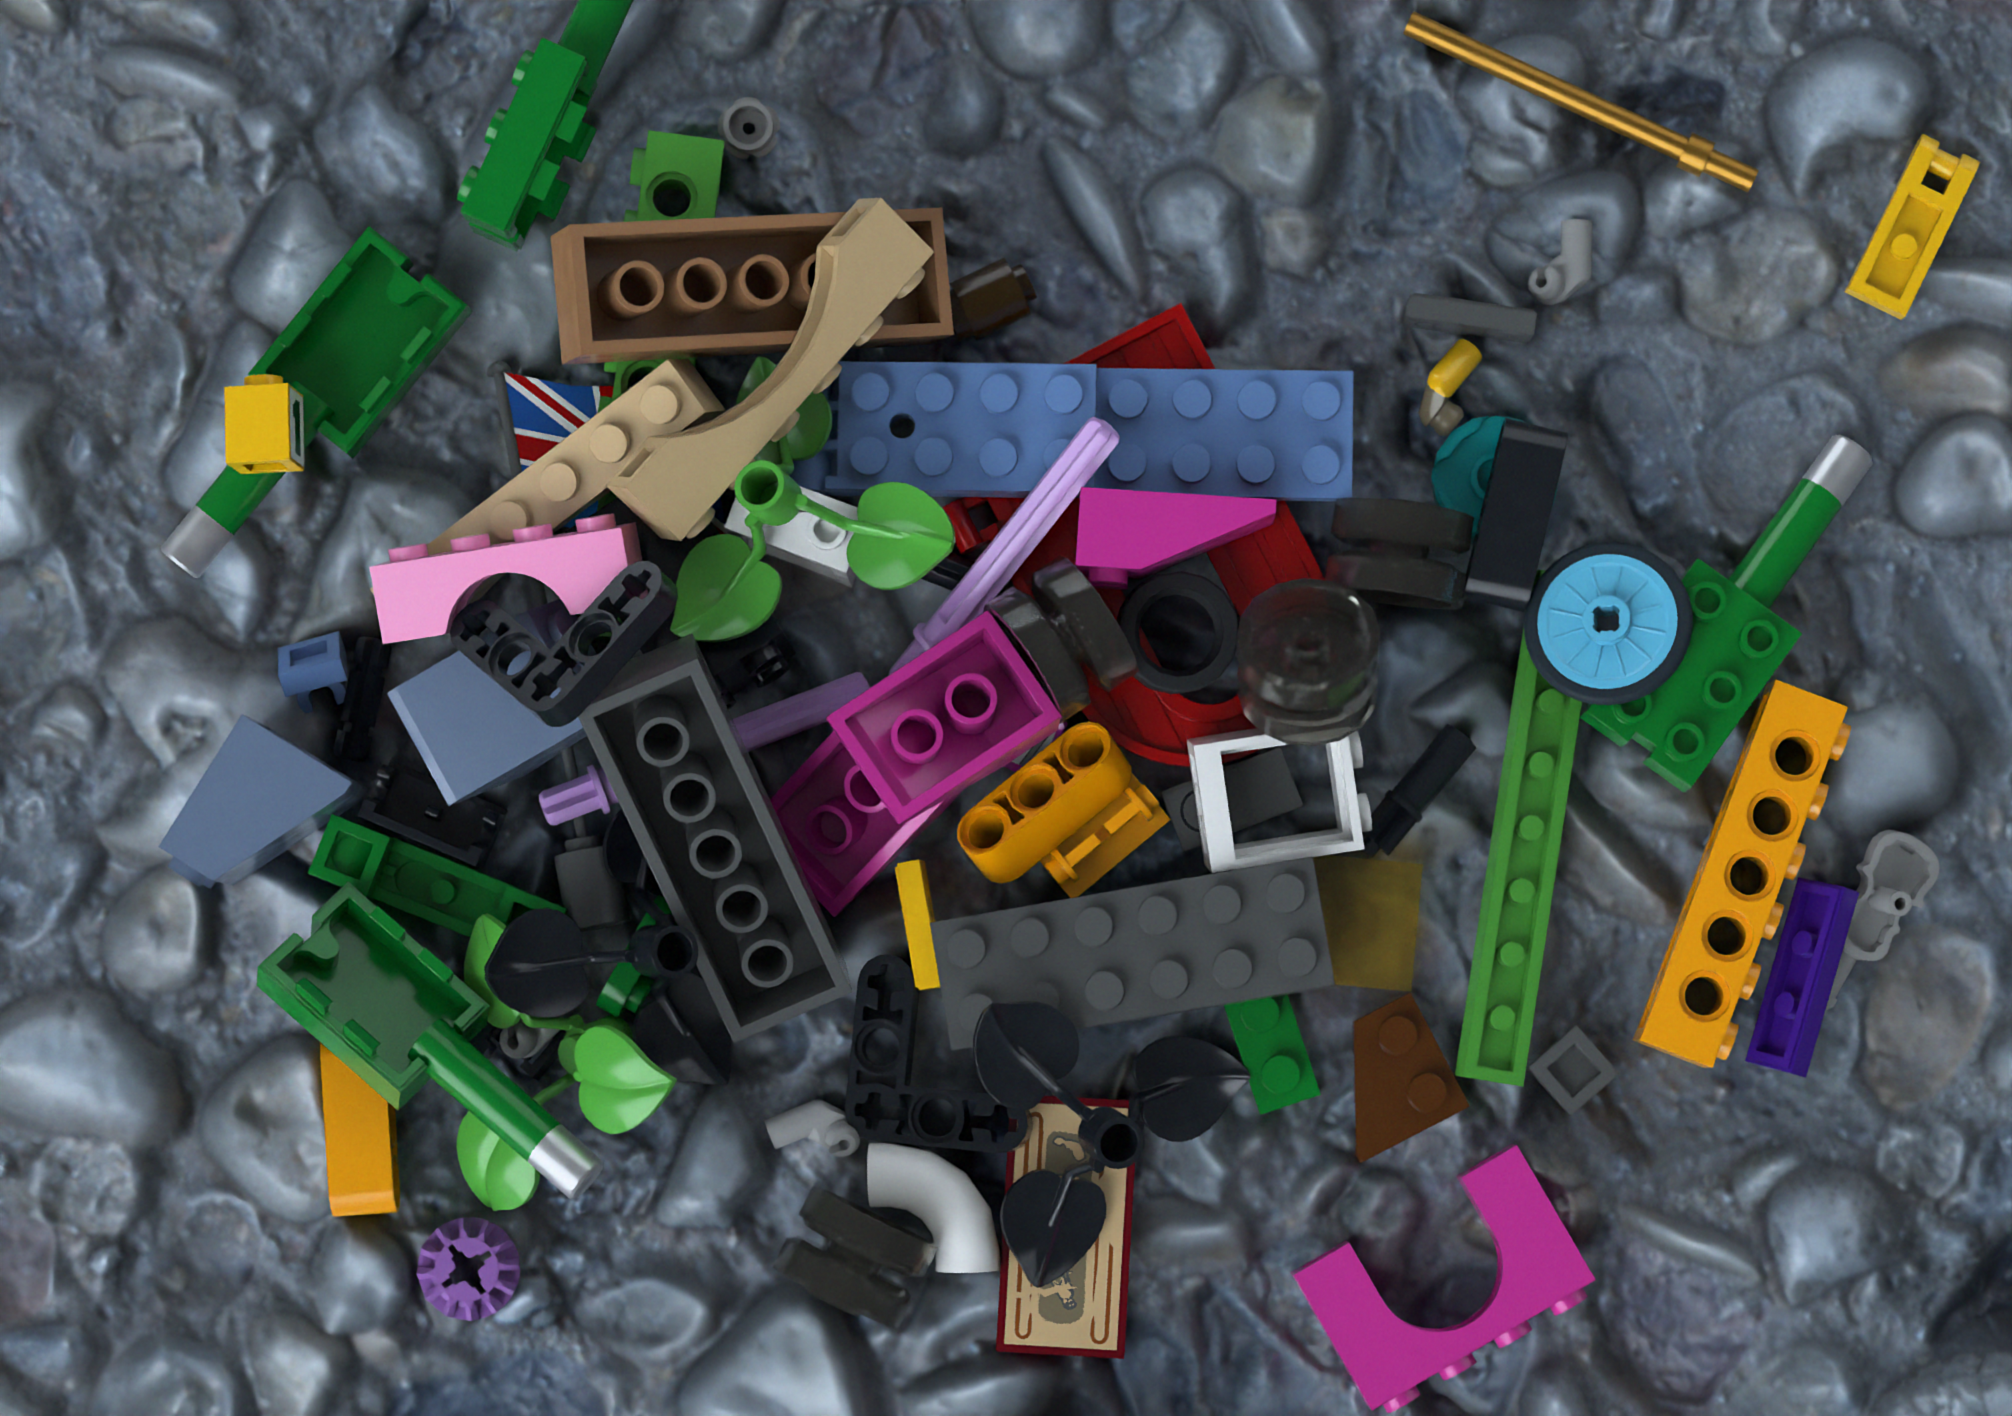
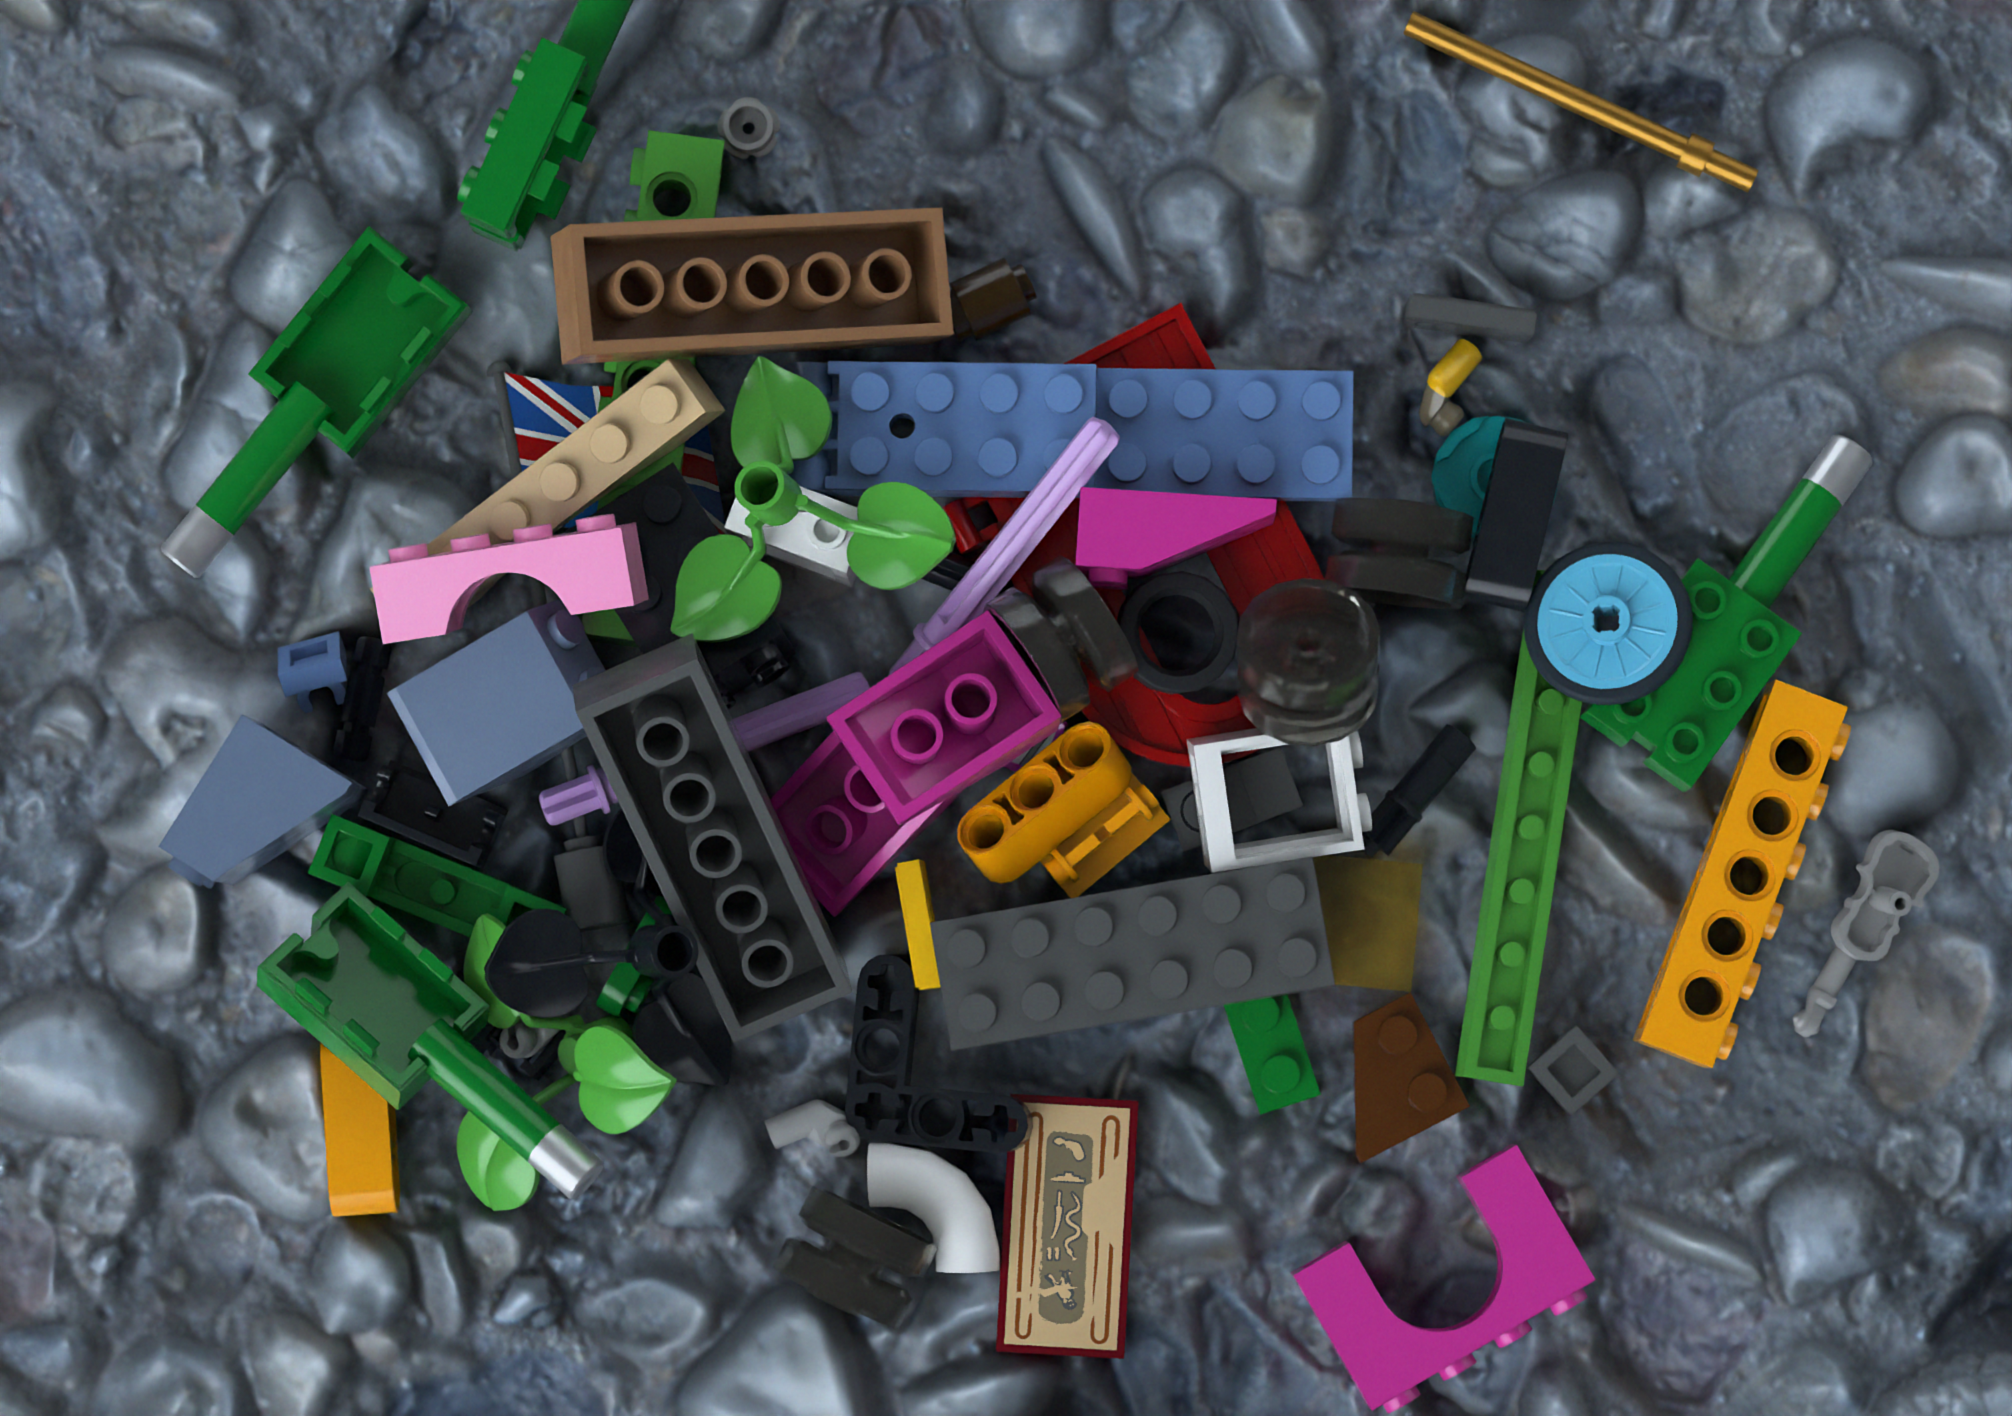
yellow brick [224,374,304,474] -> none
medium lavender gear [416,1217,520,1321] -> none
black beam [450,561,678,727] -> none
tan arch [606,198,934,541] -> none
black plant [973,1001,1250,1288] -> none
light grey arm [1528,219,1593,305] -> none
dark purple tile [1745,877,1859,1078] -> none
yellow plate [1844,134,1980,320] -> none

